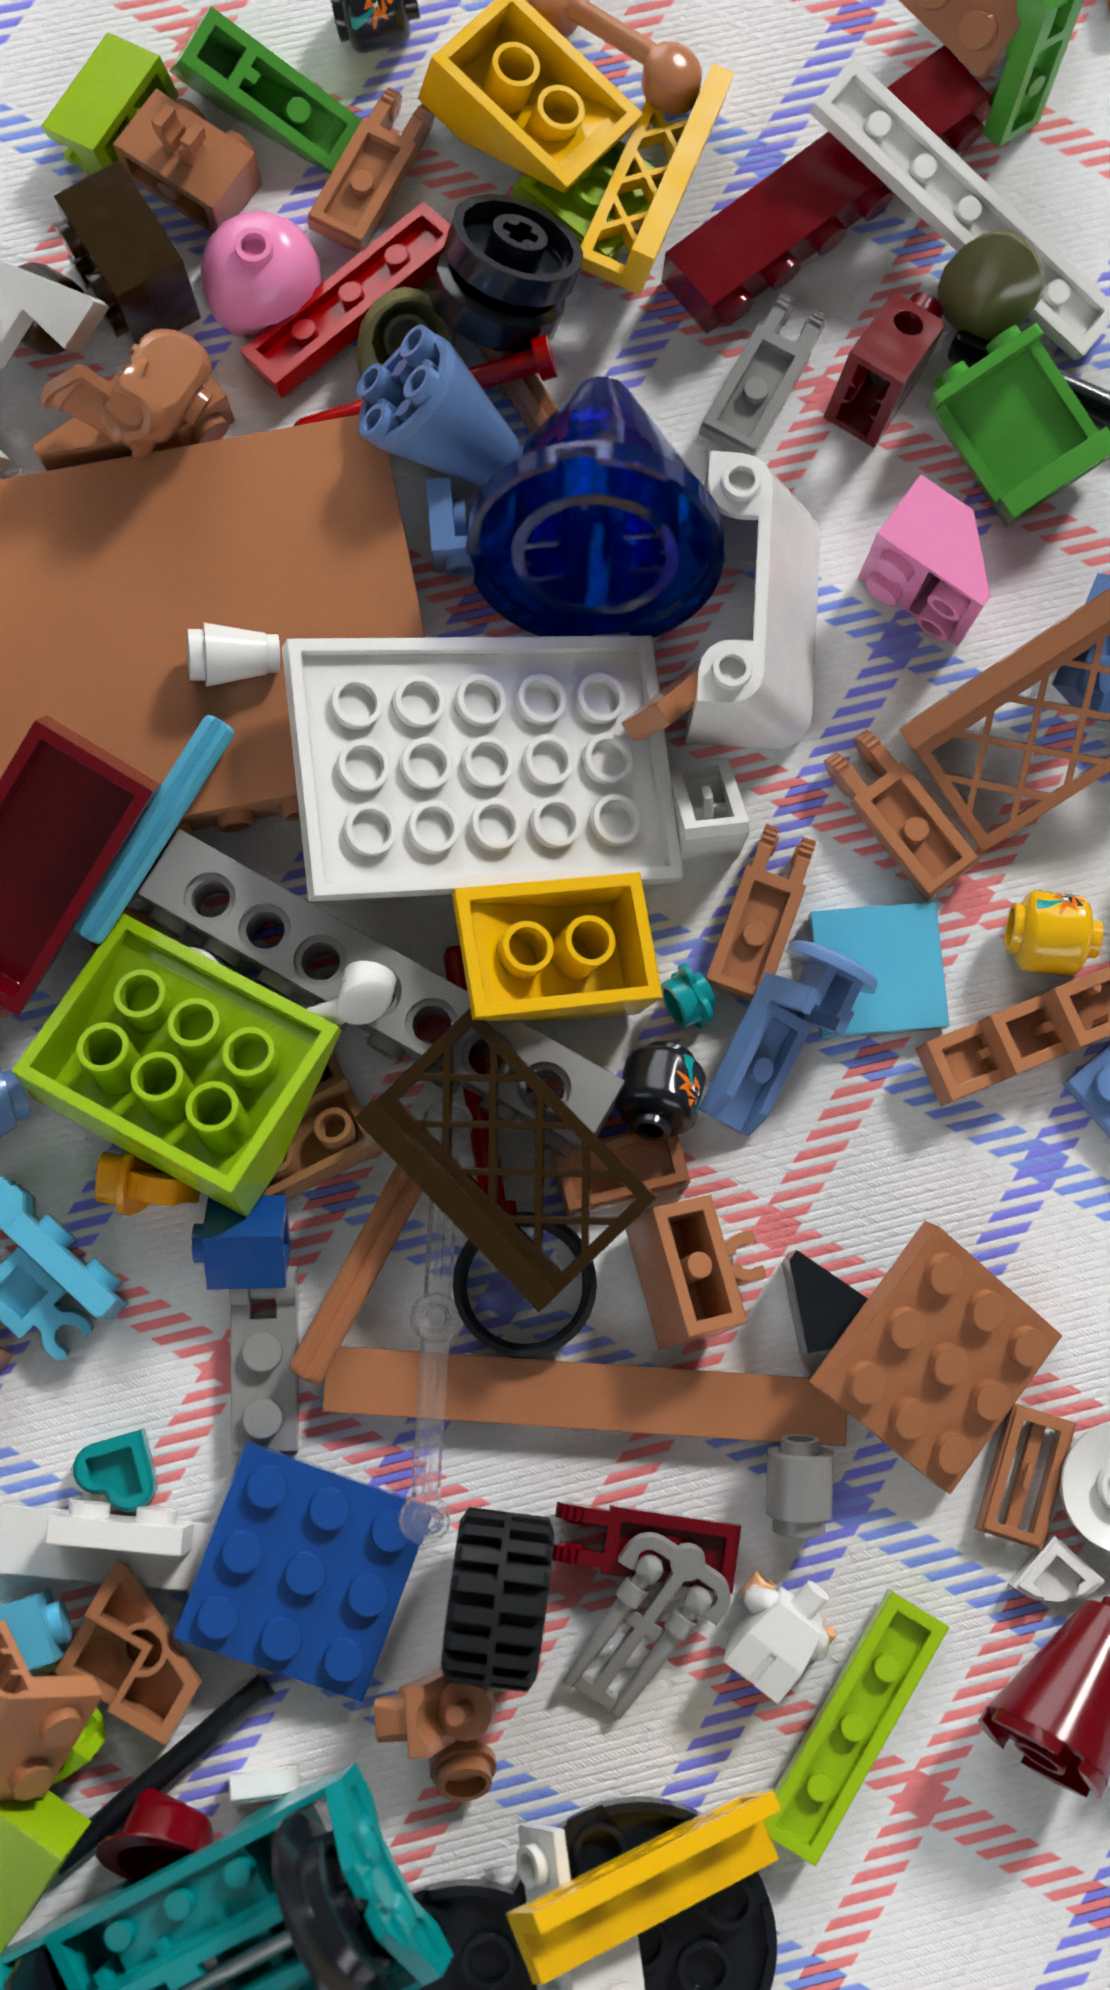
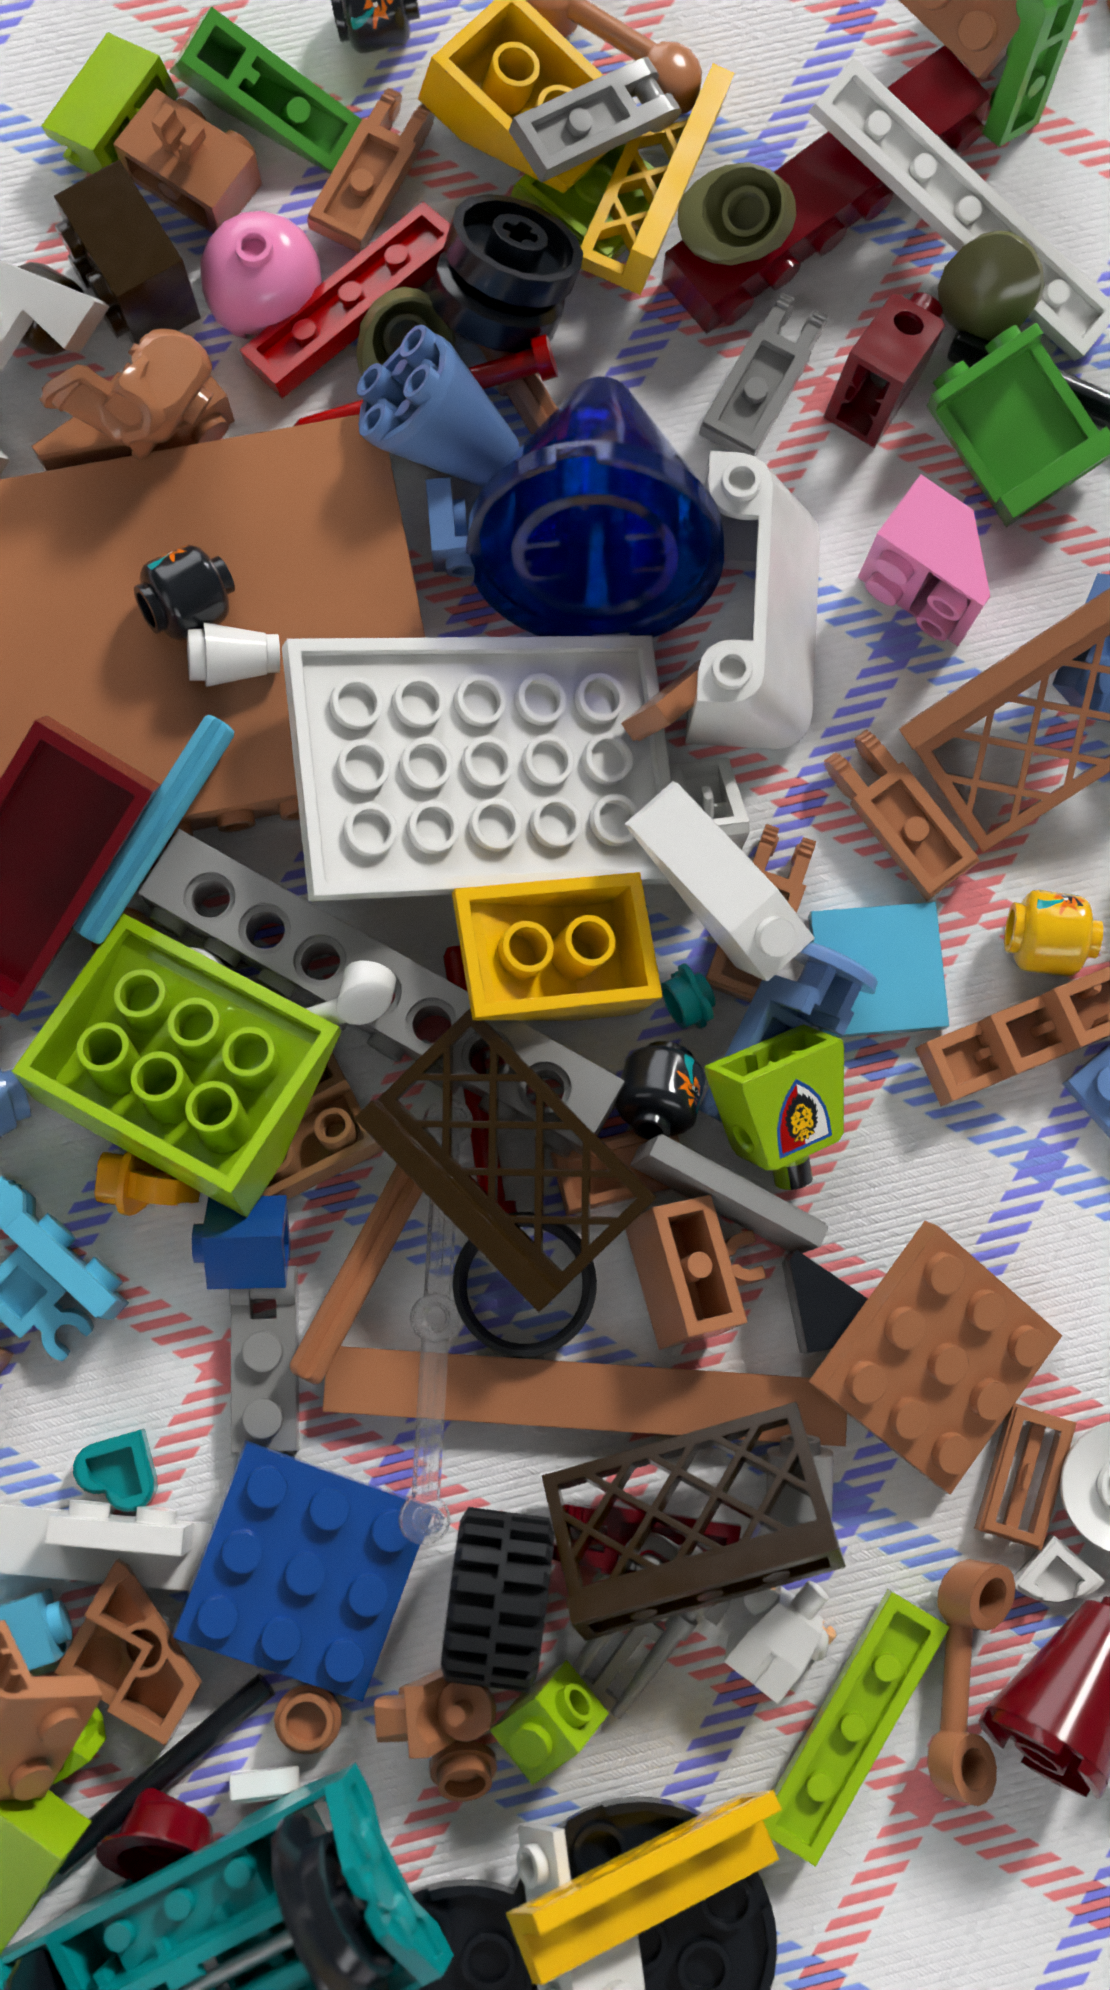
none -> black head [134,545,235,640]
none -> nougat plate [274,1684,342,1755]
none -> lime brick [490,1660,609,1785]
none -> light grey plate [508,57,682,183]
none -> dark brown fence [541,1402,846,1641]
none -> white slope [625,781,815,982]
none -> light grey tile [630,1134,829,1253]
none -> olive hat [677,162,796,265]
none -> lime torso [704,1024,844,1190]
none -> nougat piece [927,1559,1016,1806]

